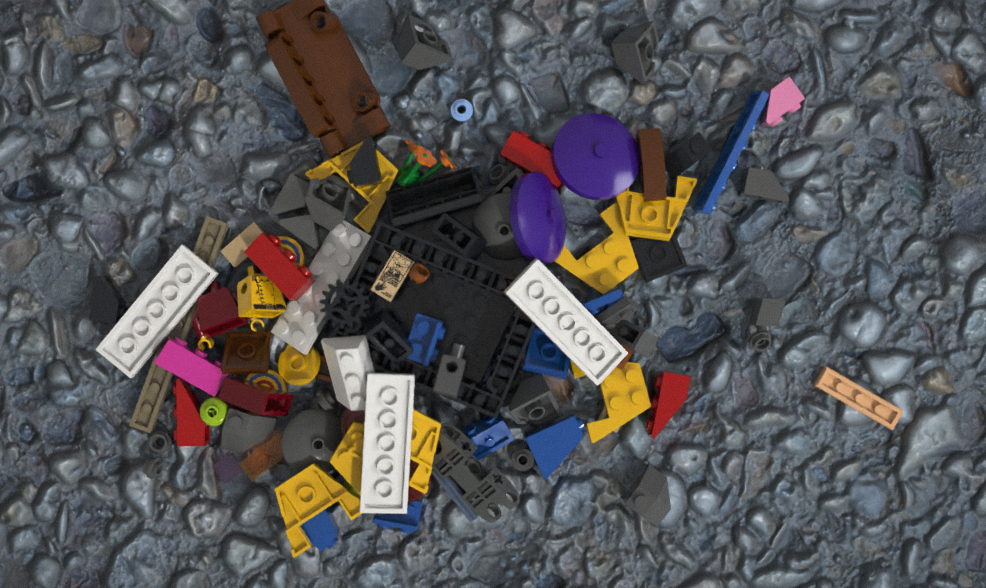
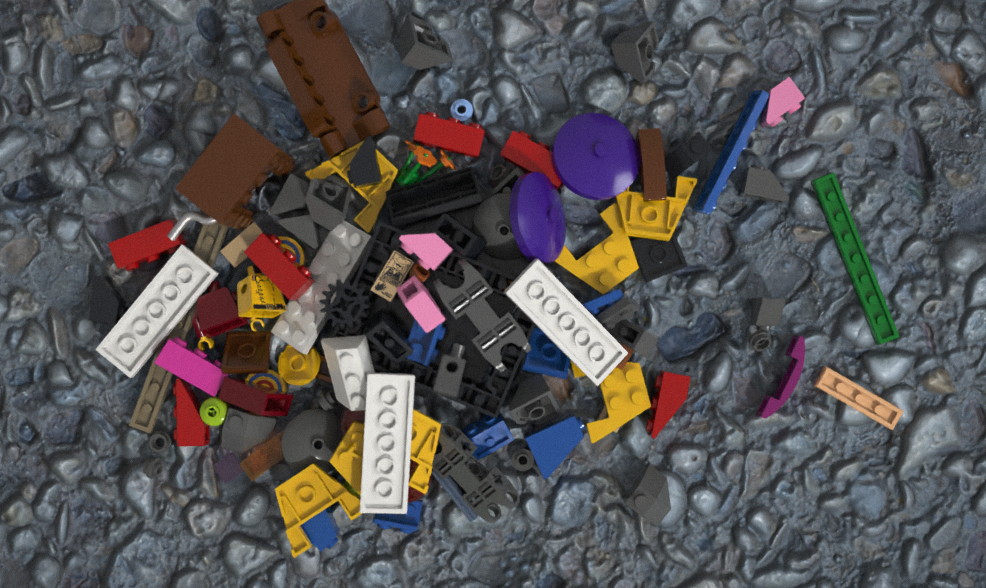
none -> red brick [108,219,187,271]
none -> reddish brown piece [167,113,296,241]
none -> bright pink slope [396,275,446,333]
none -> bright pink slope [399,233,453,270]
none -> red brick [413,112,485,159]
none -> dark grey piece [433,259,532,372]
none -> magenta slope [756,335,805,419]
none -> green tile [811,172,900,345]

